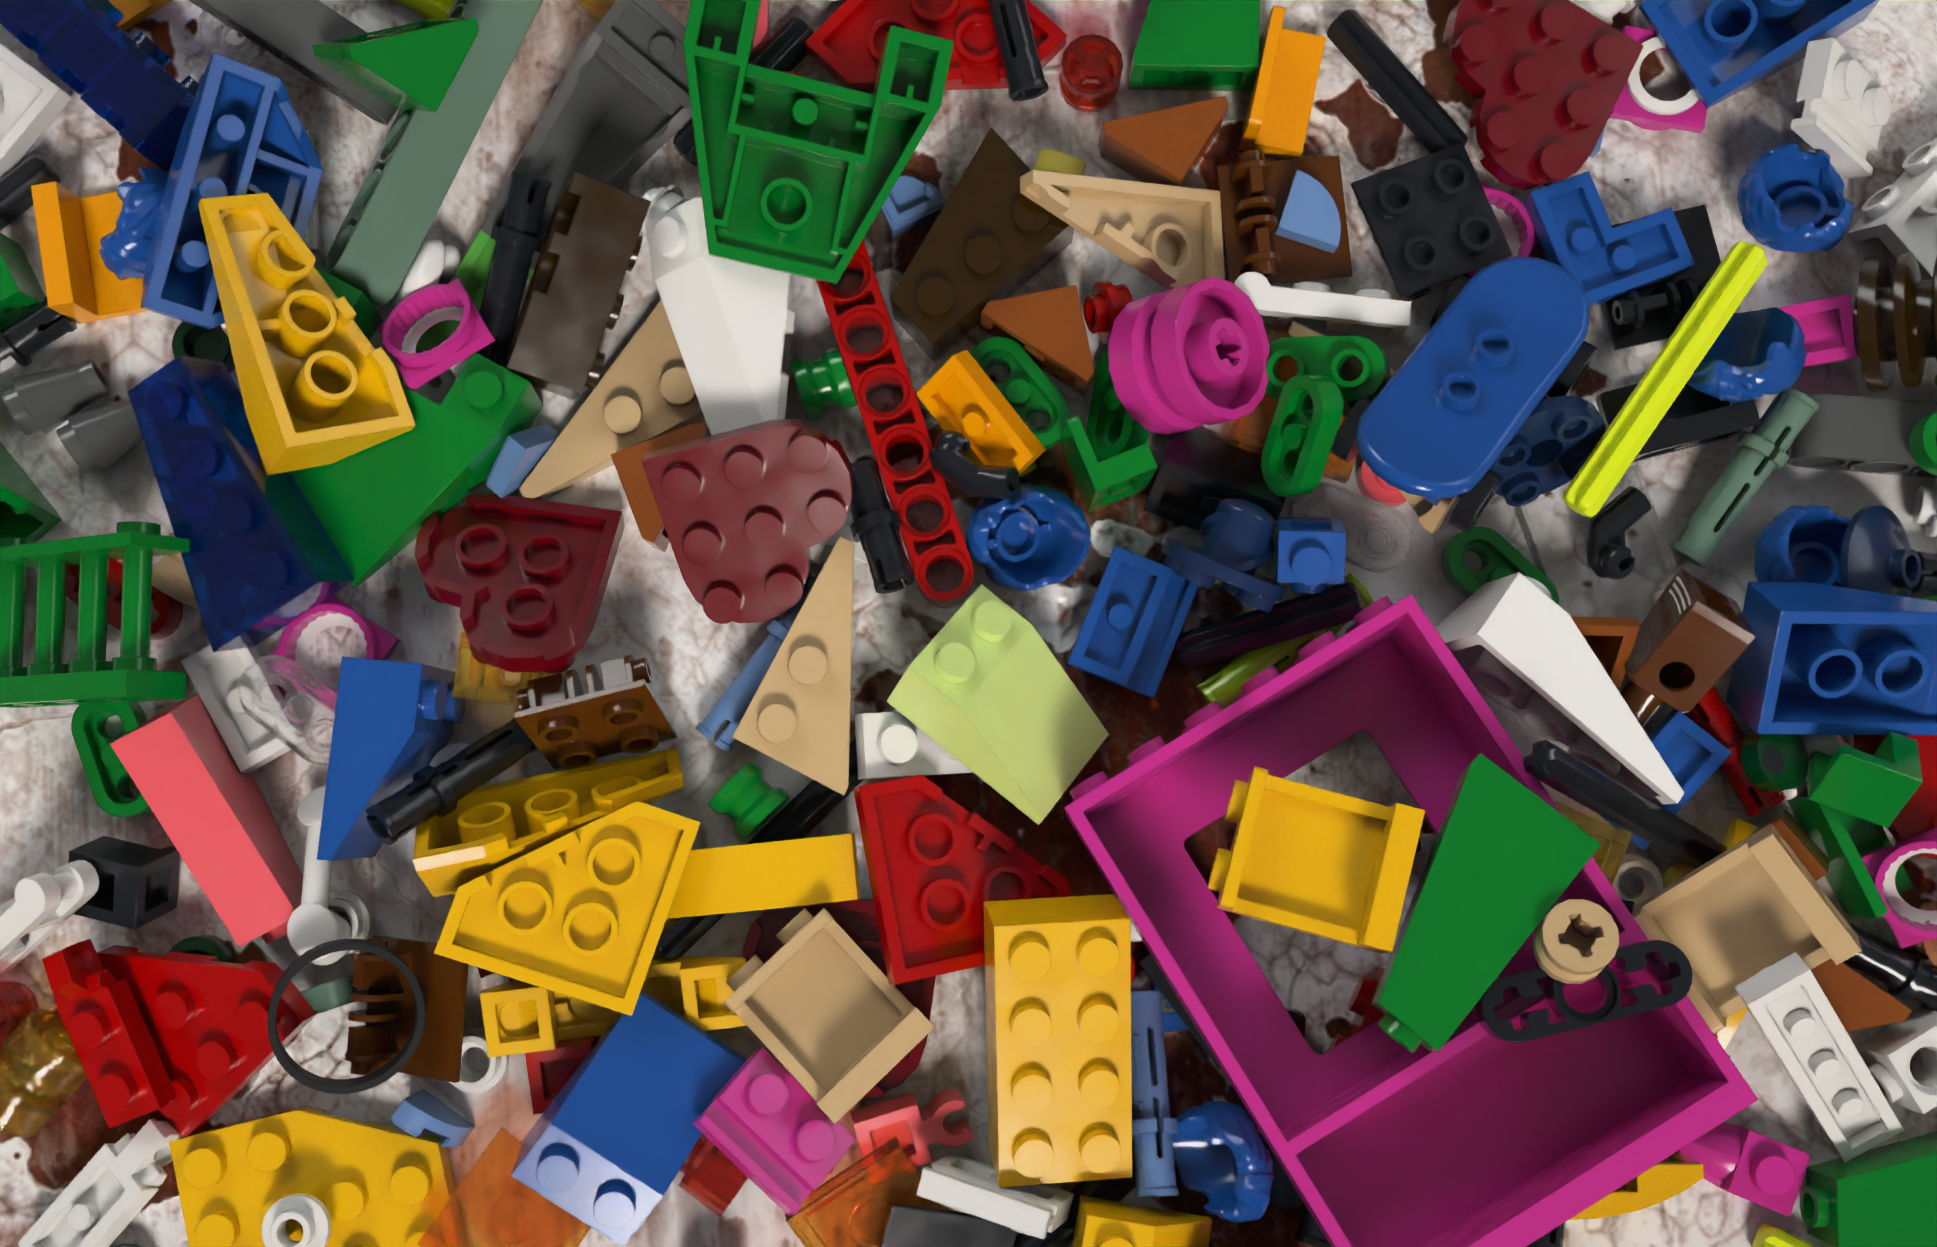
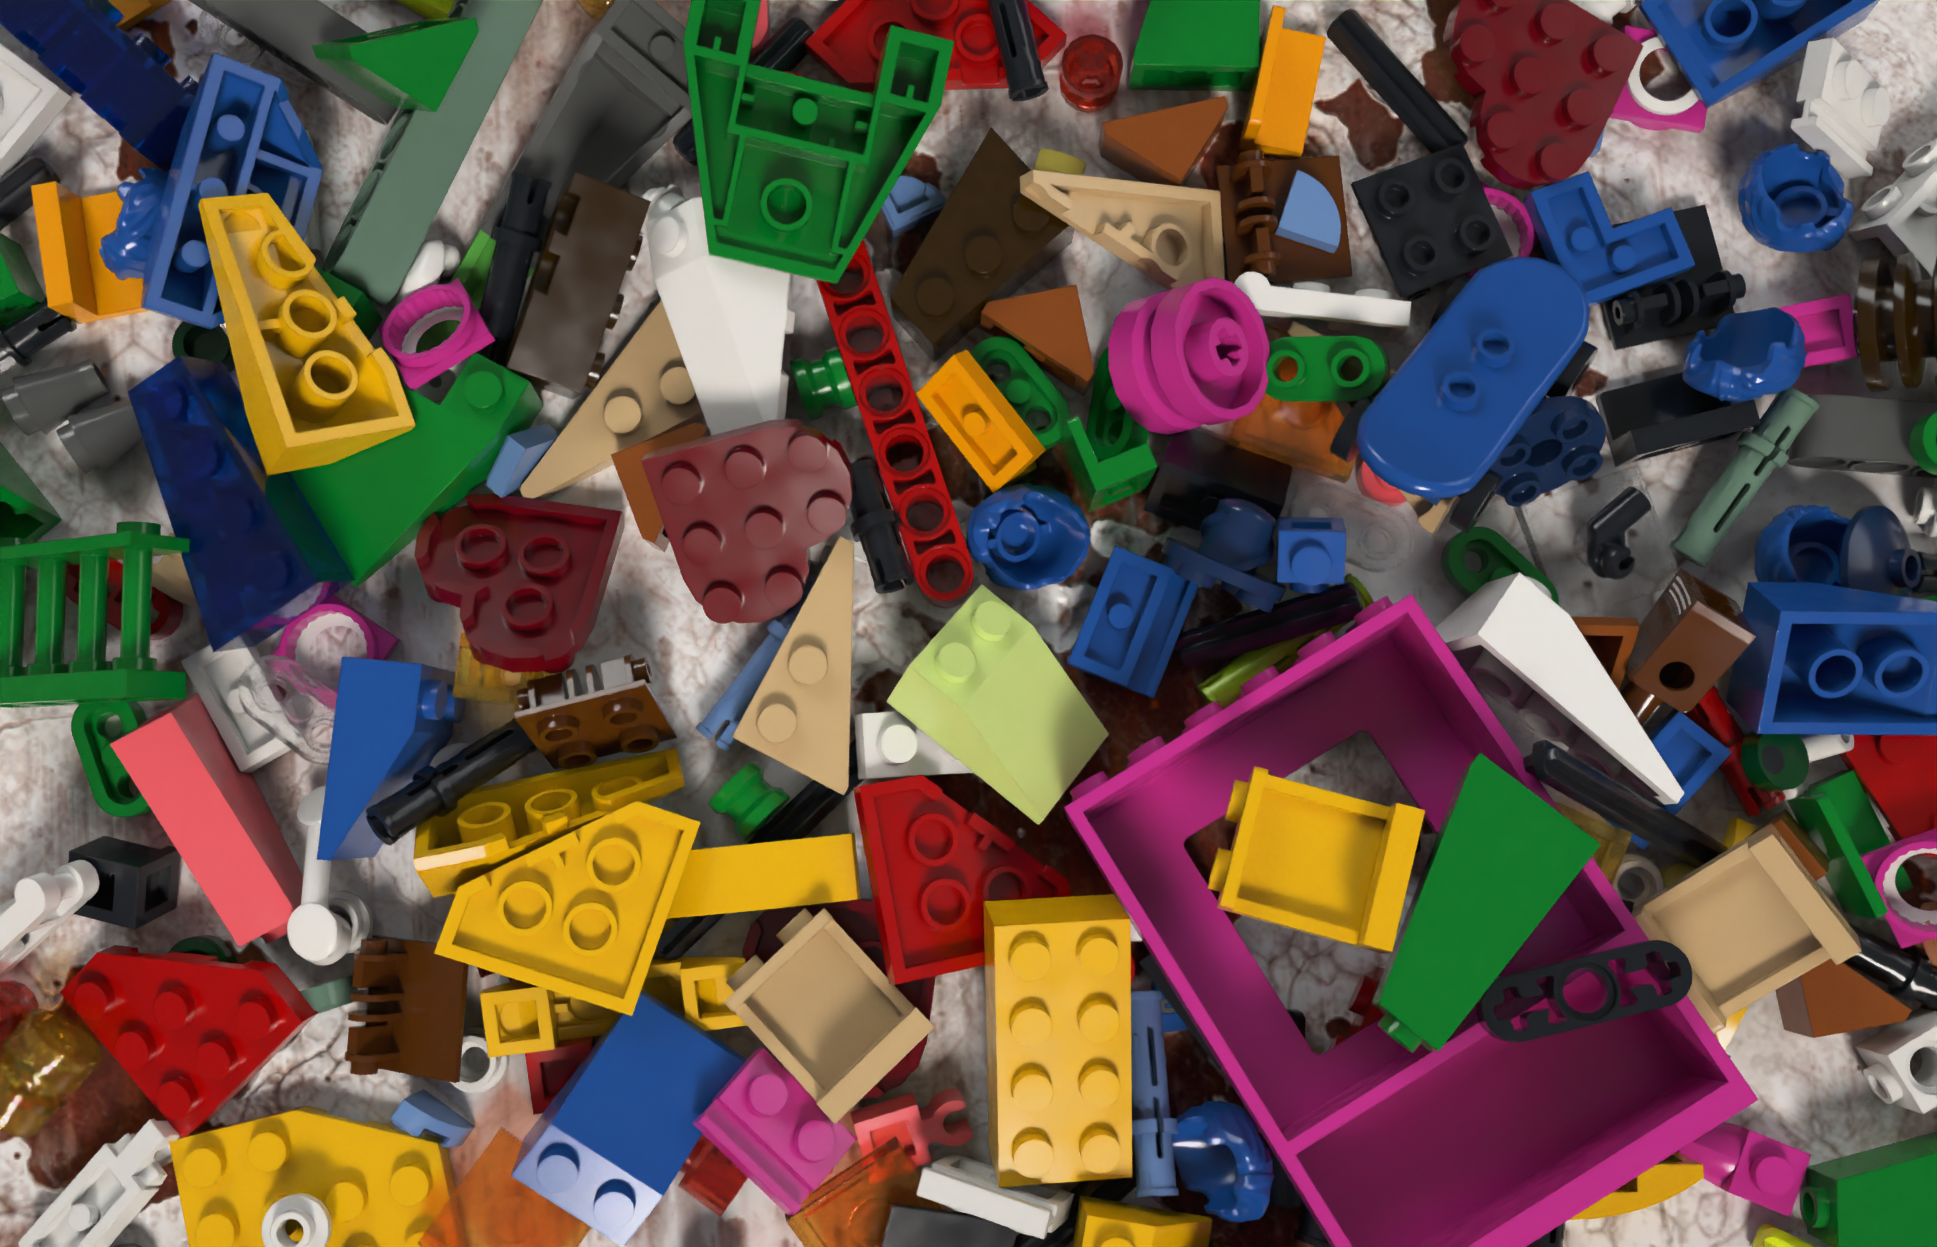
red hinge [42,939,177,1129] -> none
black tyre [267,939,425,1094] -> none
black arm [929,430,1020,500] -> none
red plate [1084,280,1133,344] -> none
green plate [1261,373,1344,497] -> none
tan wheel [1533,899,1619,984] -> none
neon yellow axle [1562,241,1768,518] -> none
white plate [1734,952,1904,1162] -> none
green panel [1807,731,1923,828] -> none

